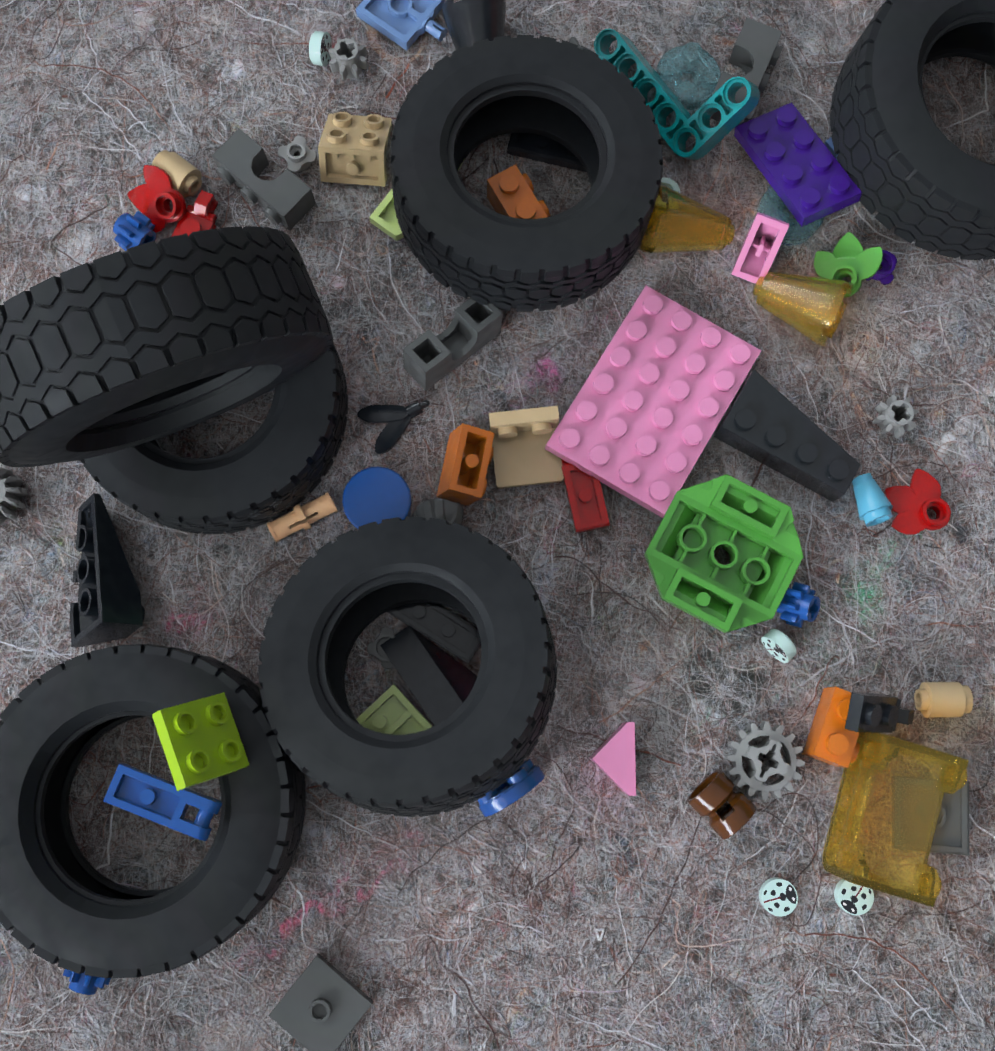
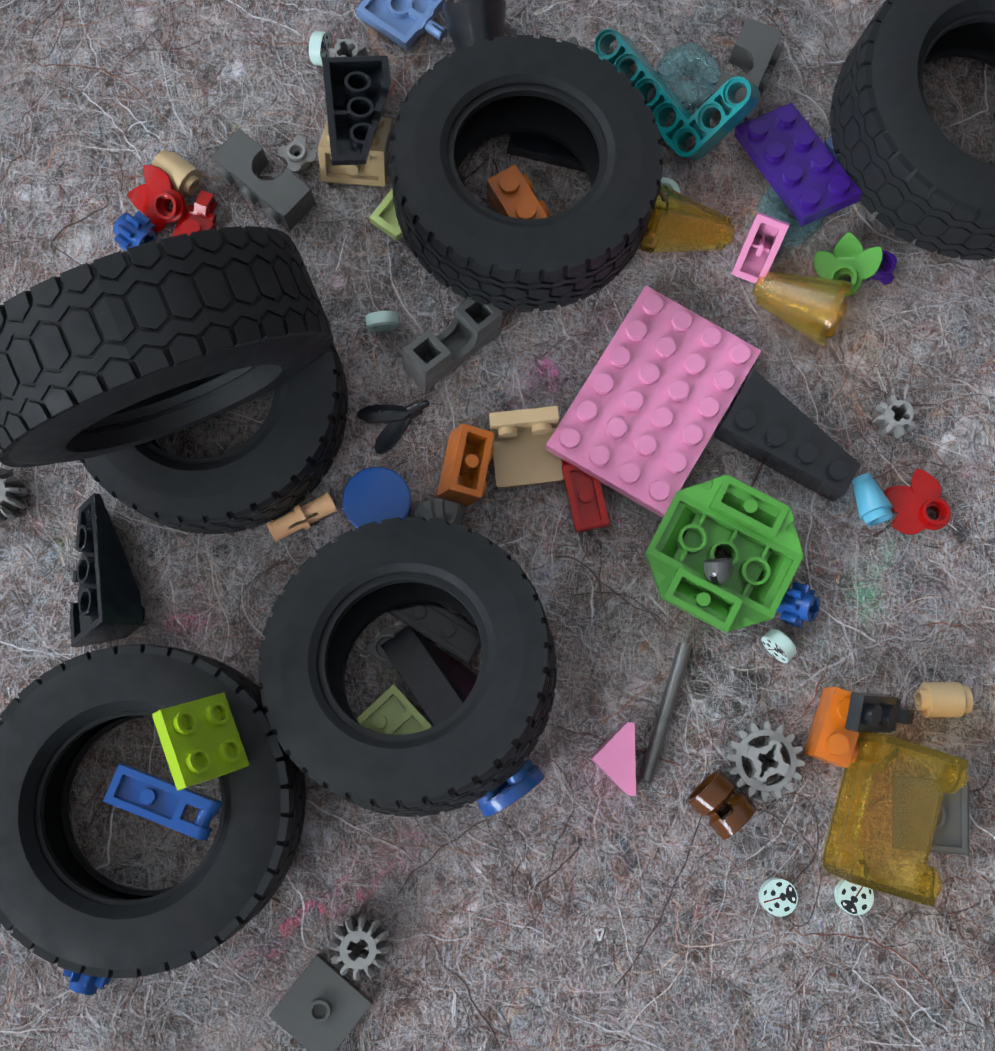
none -> black wedge [322,56,391,166]
none -> light grey gear [328,913,392,980]
none -> light aqua tile [365,311,400,332]
none -> flat silver bar [639,643,692,782]
none -> dark grey hinge [703,558,733,584]

